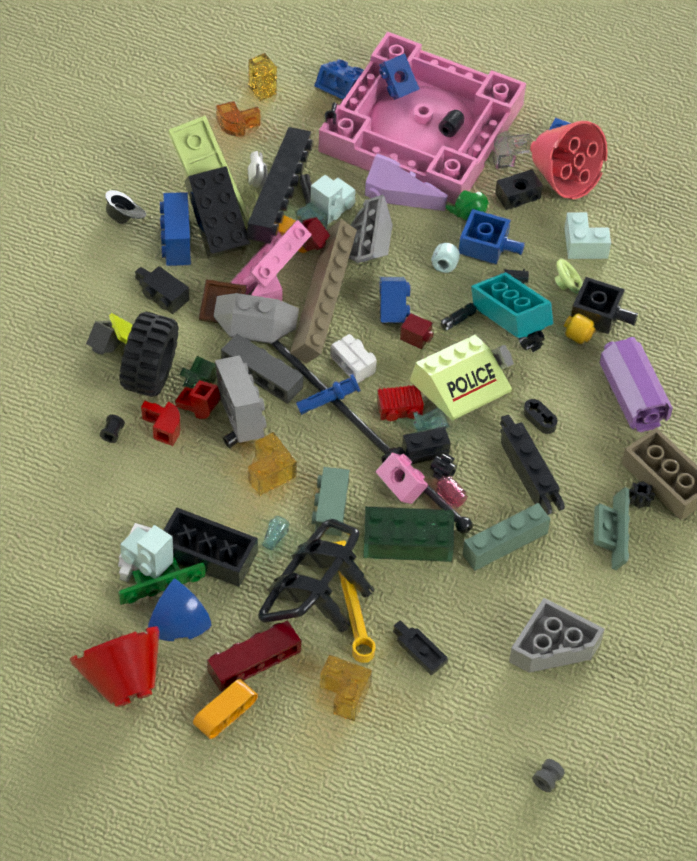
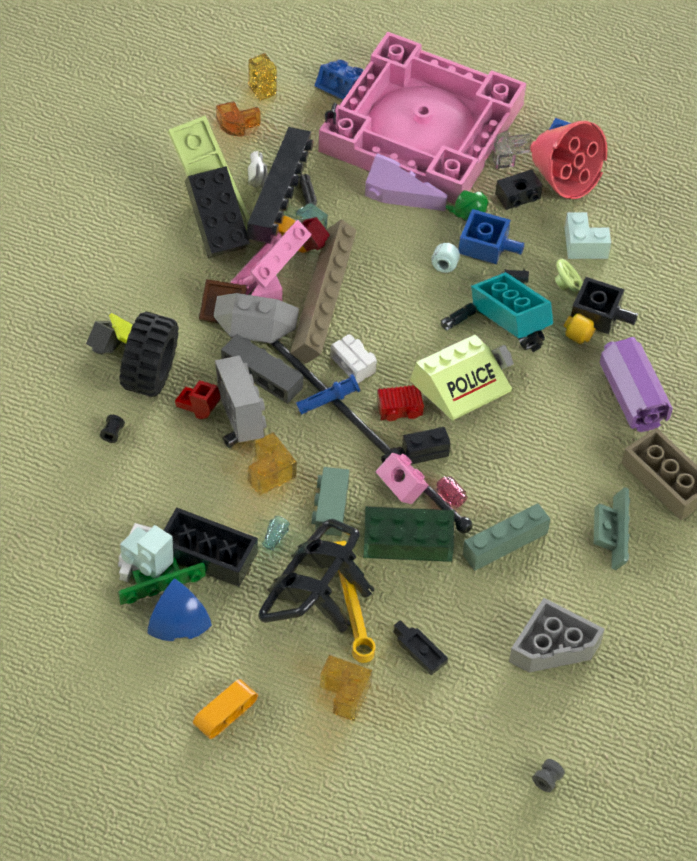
red cone [69,626,160,707] -> none
black piece [105,190,146,224] -> none
black hinge [135,266,190,314] -> none
red brick [141,401,181,446] -> none
blue brick [160,192,191,266] -> none
clear green brick [179,356,217,389] -> none
dark red brick [207,620,301,692] -> none
light aqua brick [310,175,355,224] -> none
light grey wedge [349,195,393,263] -> none
blue brick [379,53,420,100] -> none
blue brick [379,277,410,323] -> none
dark red brick [400,313,434,349] -> none
clear light blue bracket [413,408,450,432] -> none
black gear [430,454,457,481] -> none
black brick [438,110,465,137] -> none
black hinge [500,414,565,515] -> none
black beam [523,399,558,434] -> none
black gear [629,481,655,509] -> none

